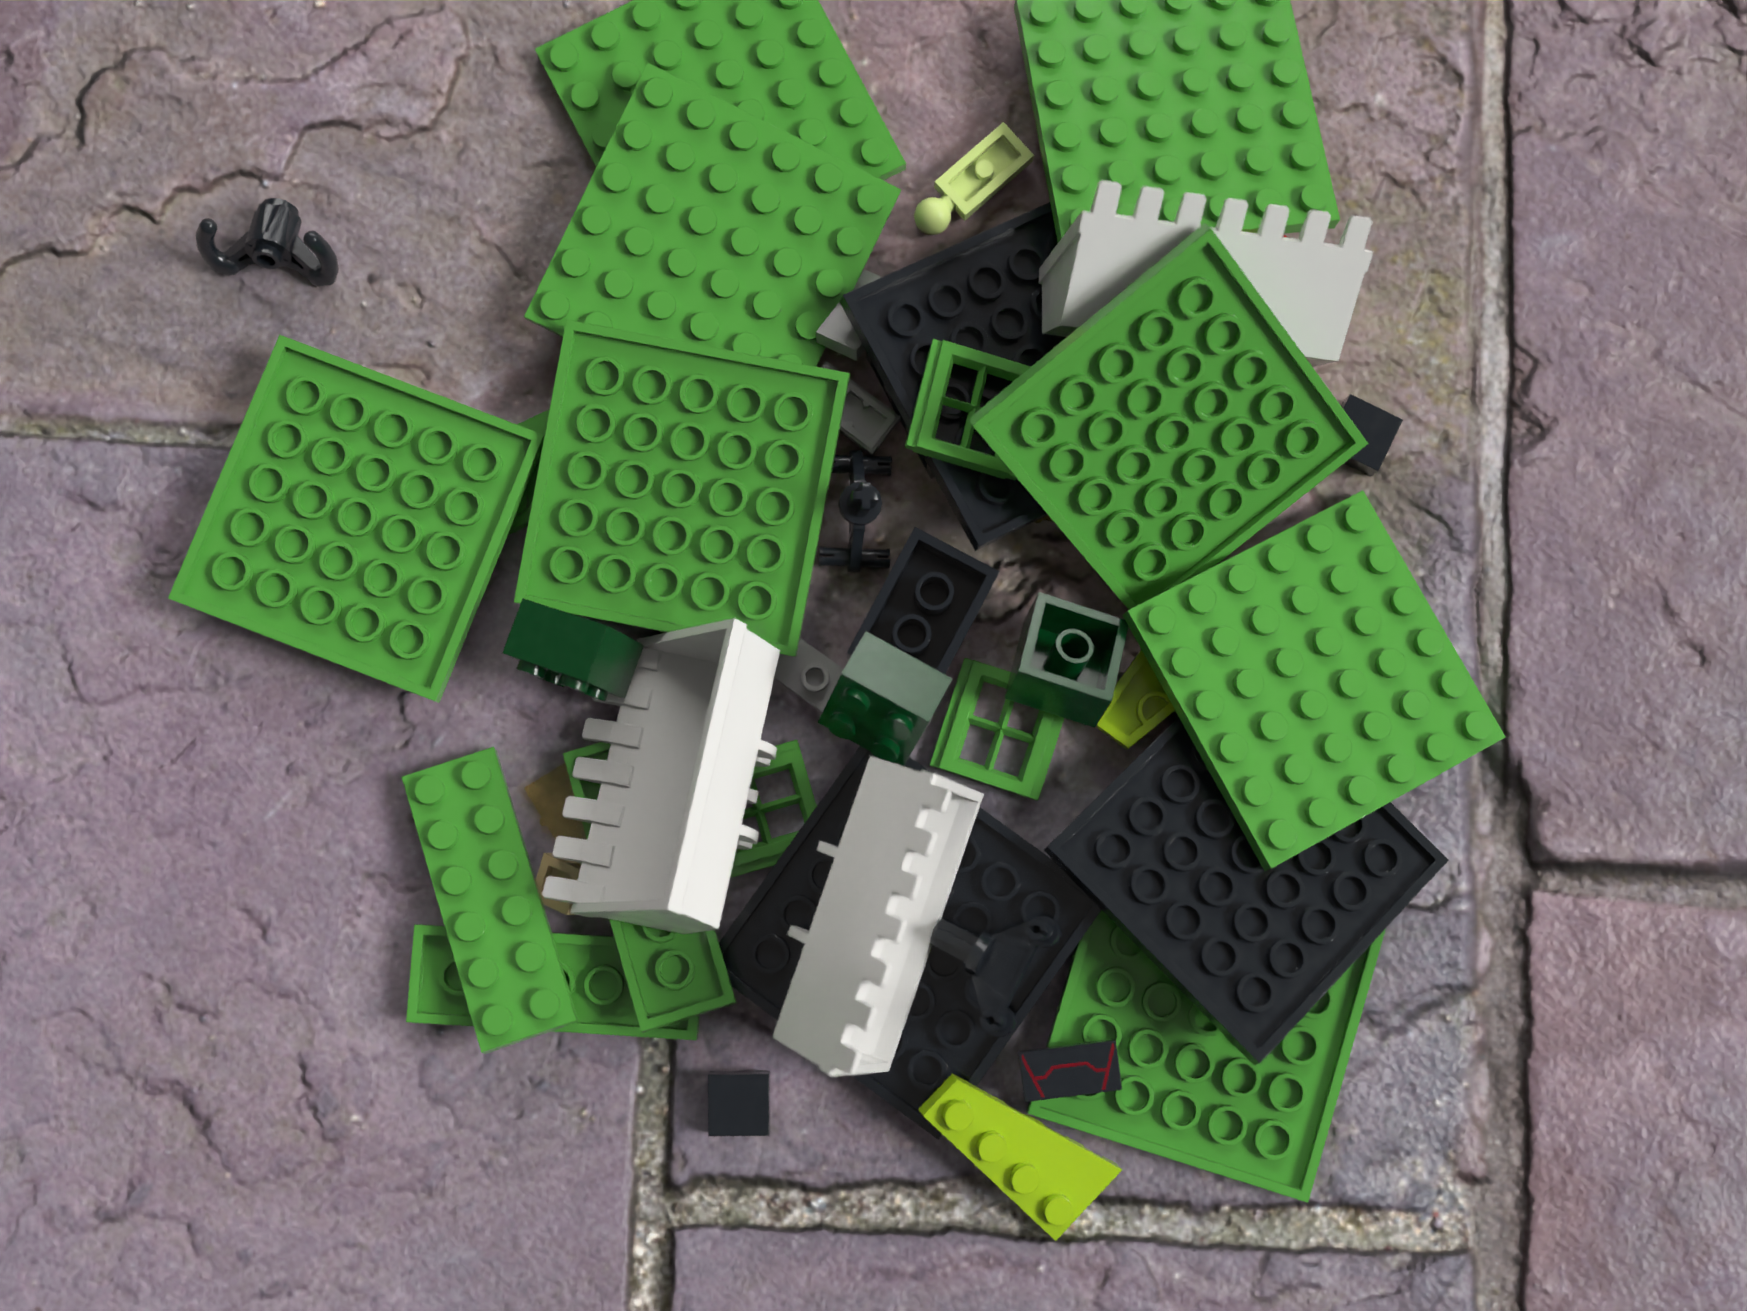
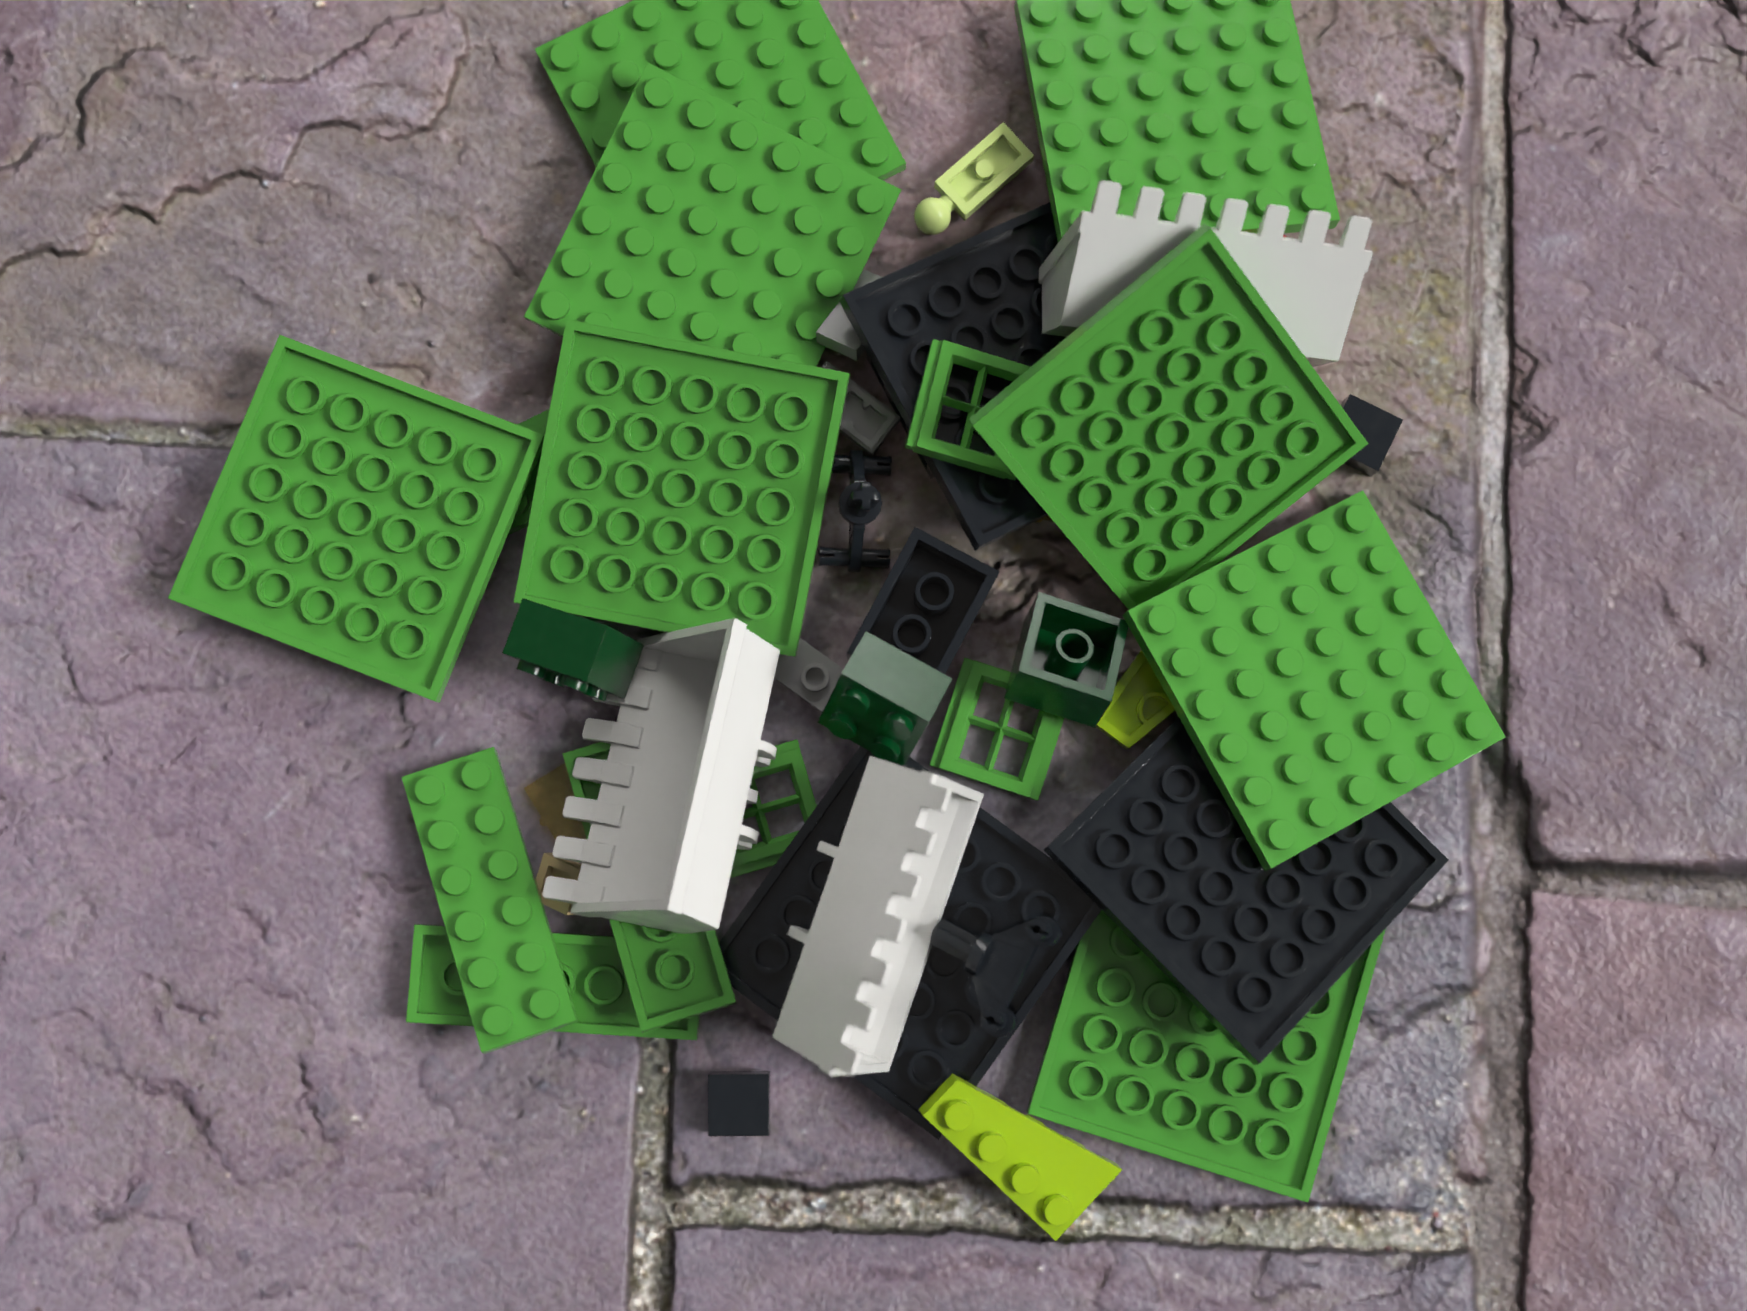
black piece [196,198,339,286] -> none
black tile [1017,1039,1122,1102] -> none

